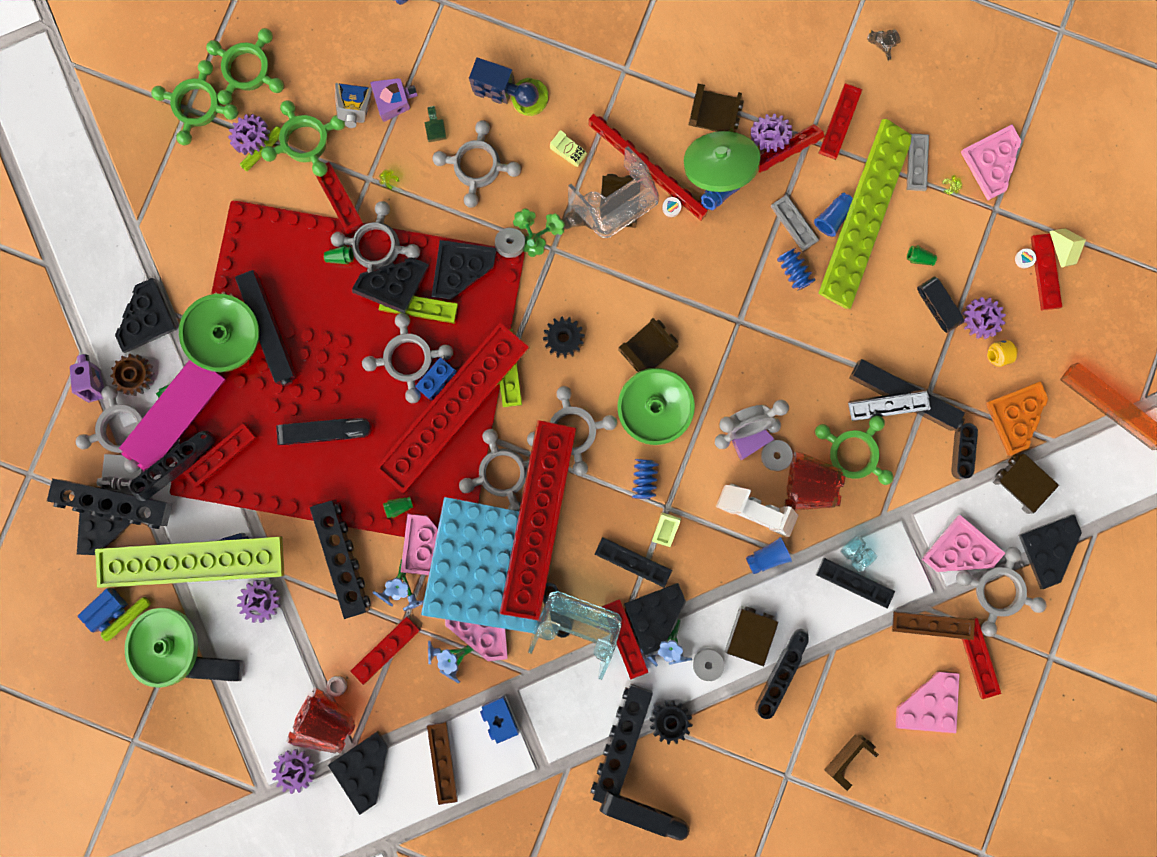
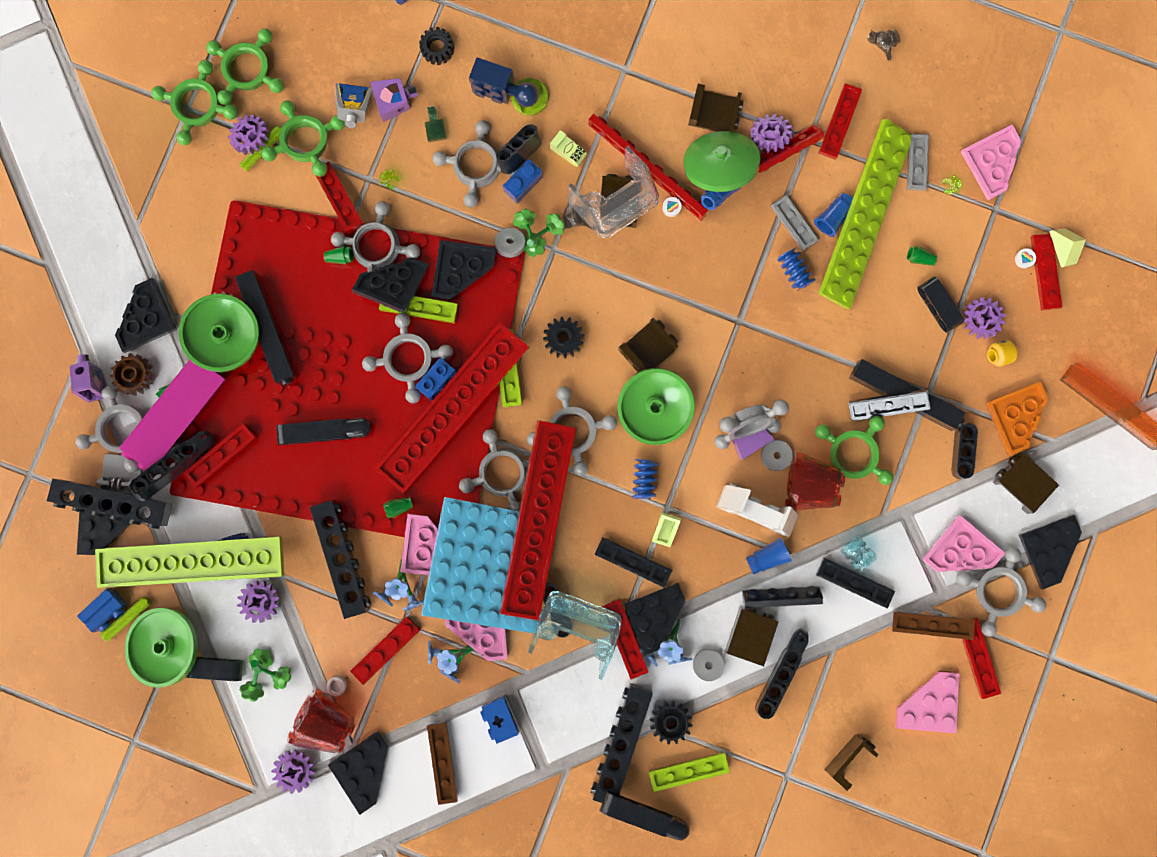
none -> bright green plant [239,648,291,702]
none -> black tyre [419,27,454,65]
none -> black beam [496,124,542,174]
none -> blue brick [503,159,543,204]
none -> lime plate [648,752,730,792]
none -> black plate [742,586,823,608]

